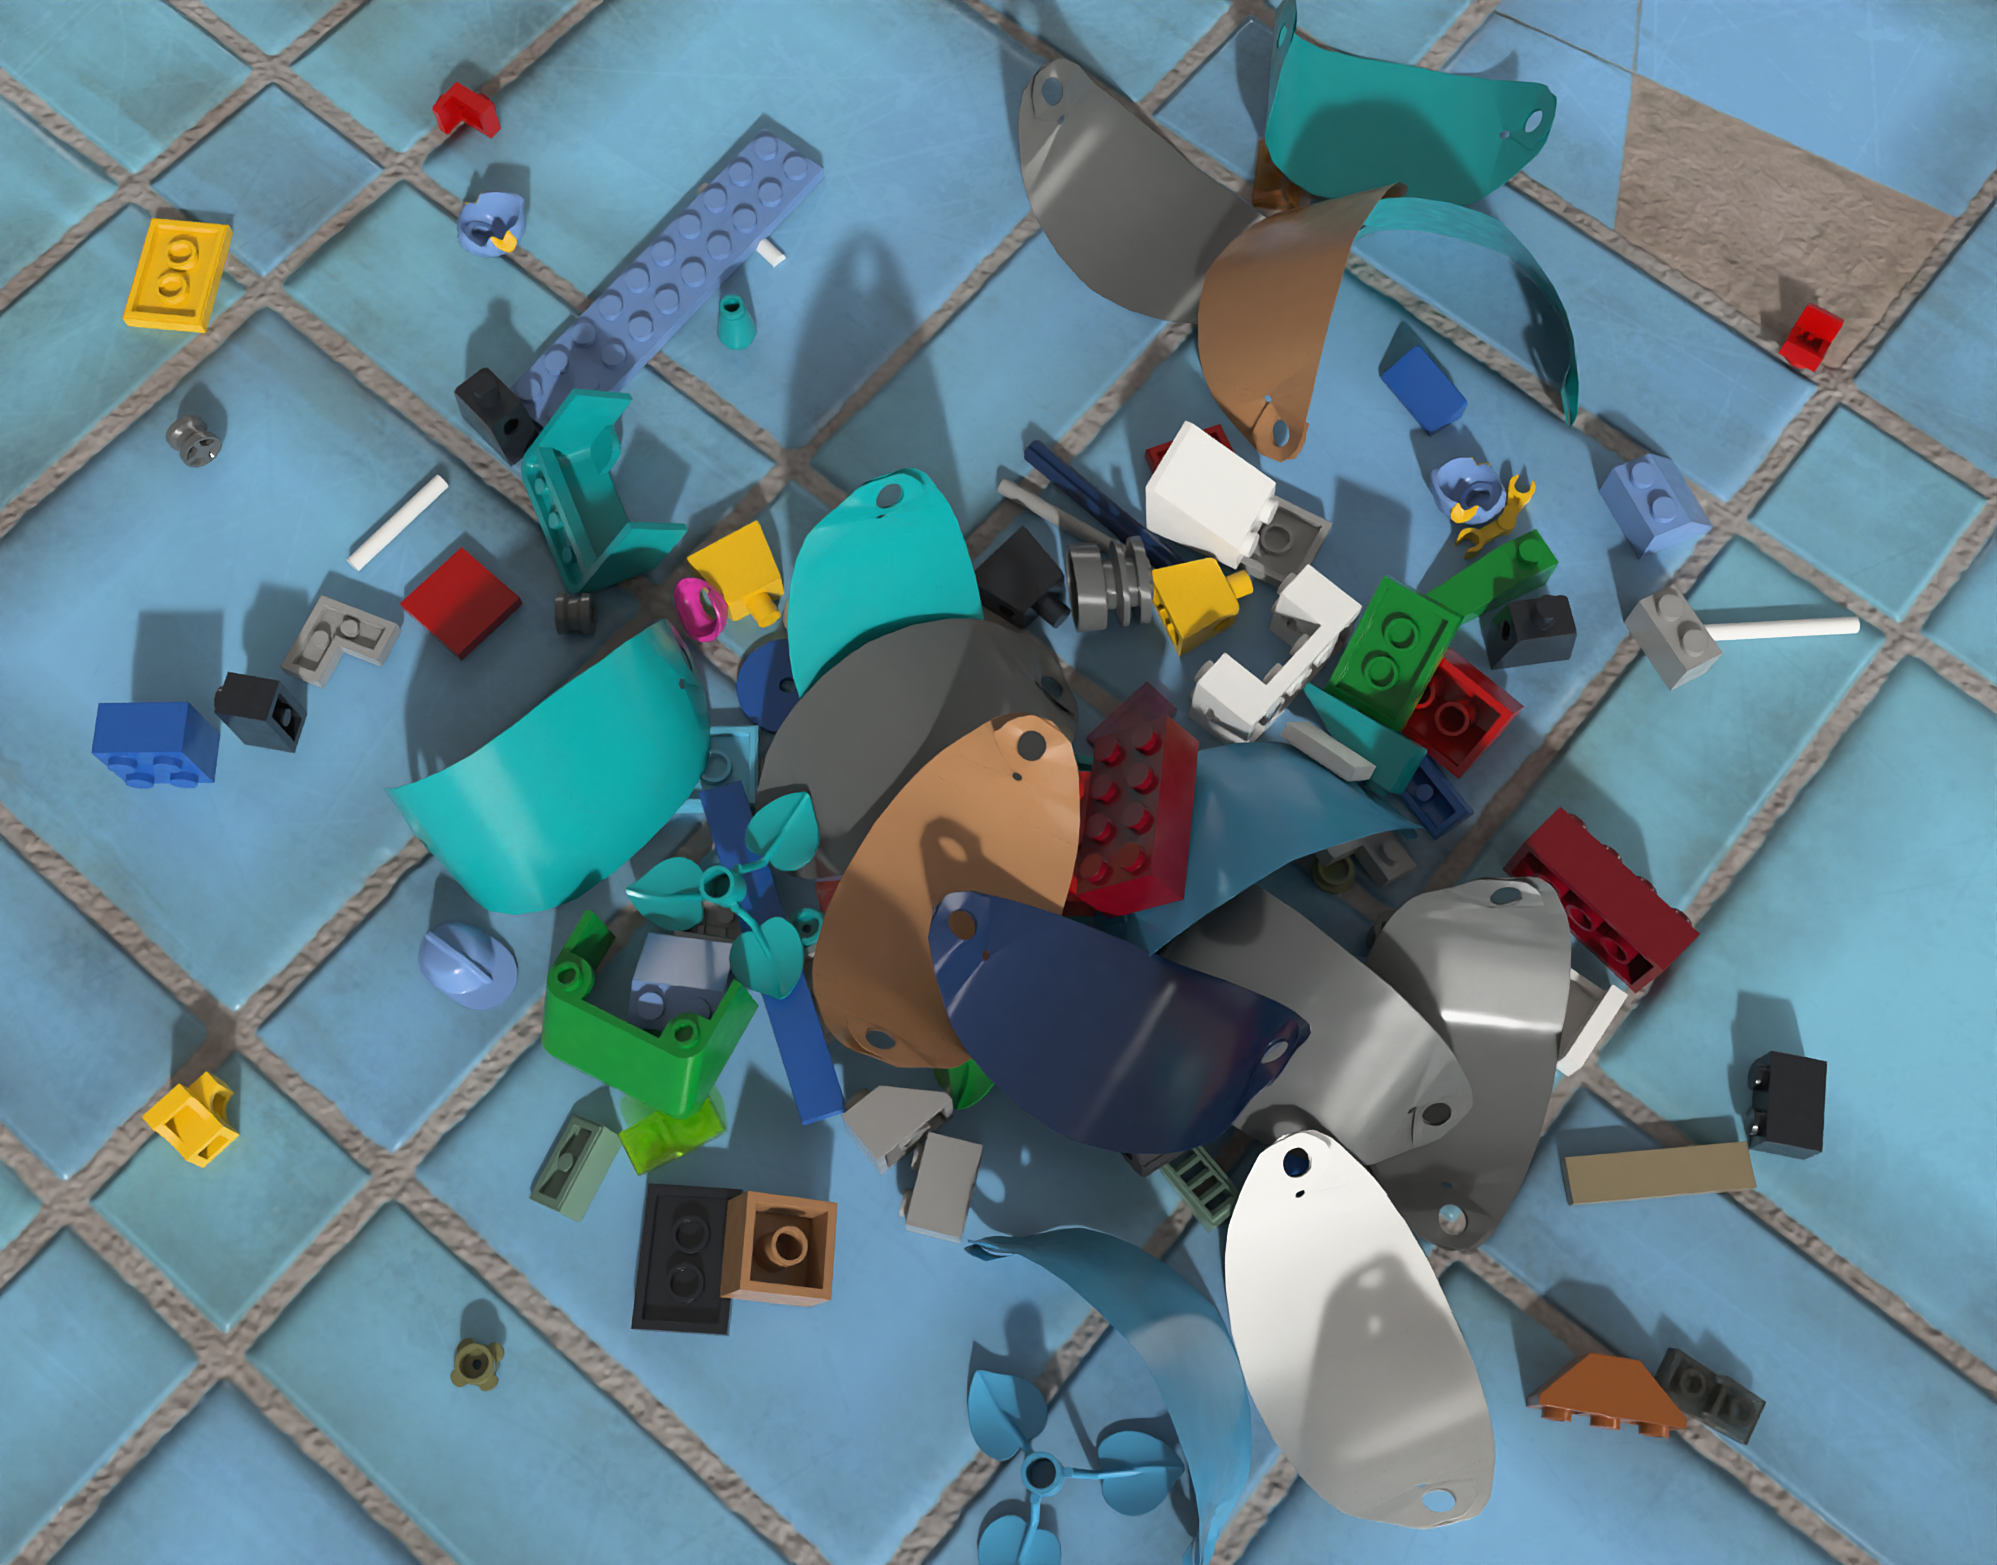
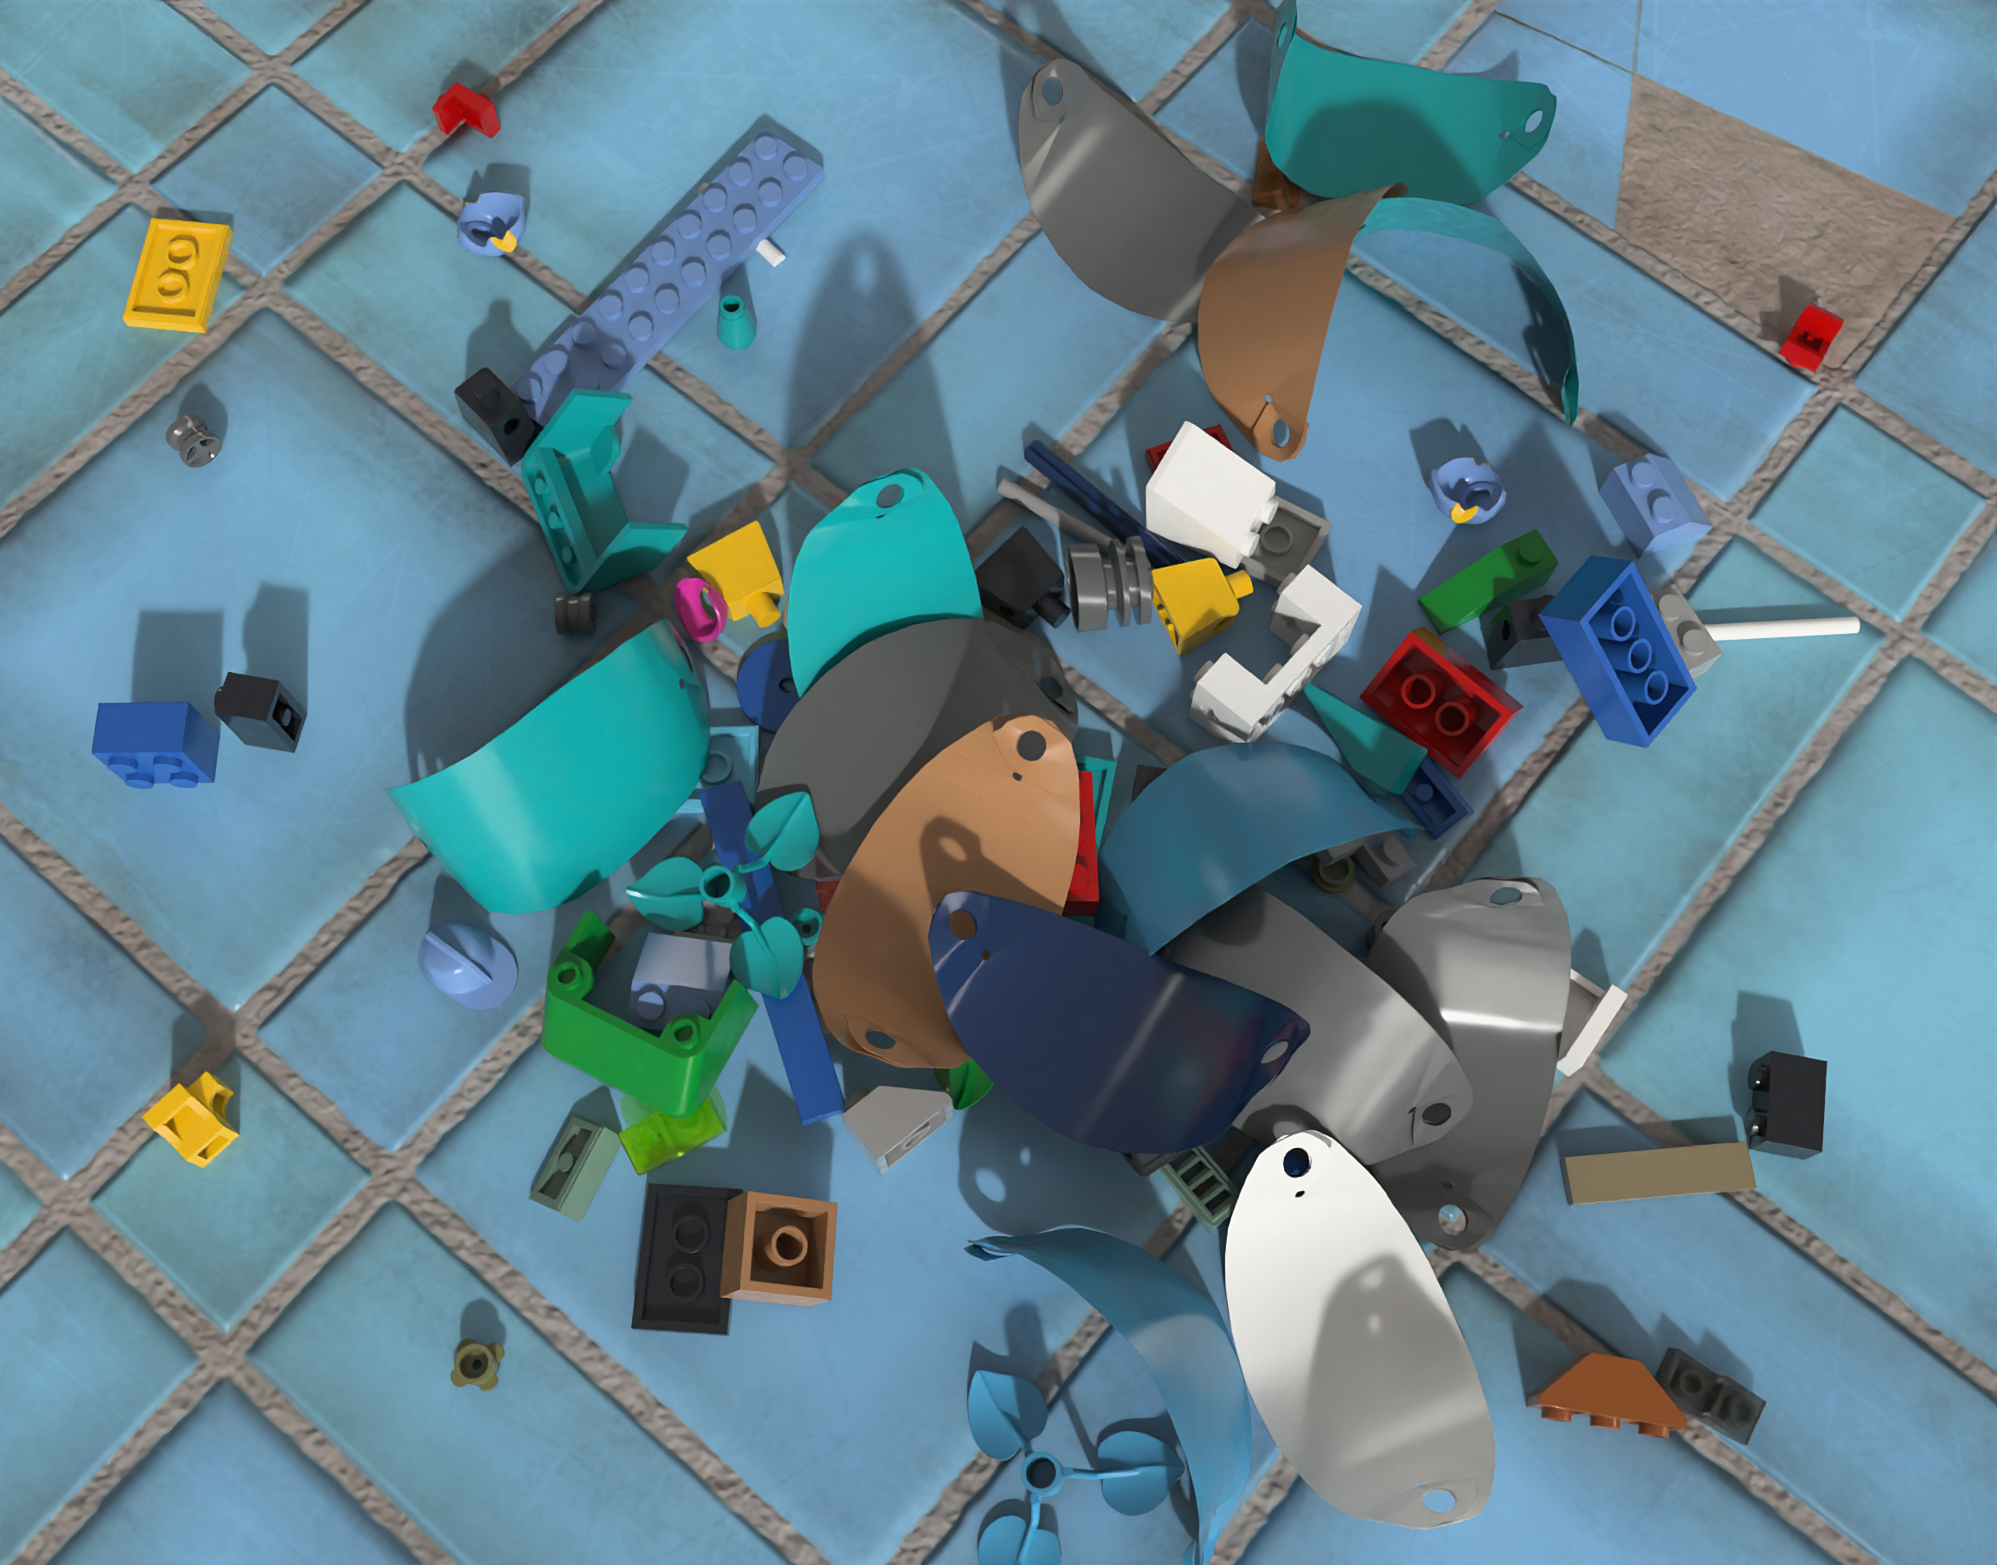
light grey plate [280,595,401,689] -> none
white bar [346,475,449,572] -> none
red tile [400,547,523,661] -> none
light grey brick [899,1132,983,1244] -> none
dark red brick [1076,715,1199,919] -> none
clear pink tile [1086,681,1178,749] -> none
white tile [1281,721,1376,782] -> none
green plate [1324,575,1465,733] -> none
blue slope [1381,345,1467,436] -> none
yellow piece [1454,474,1536,559] -> none
dark red brick [1502,806,1700,994] -> none
none -> blue brick [1539,555,1697,748]

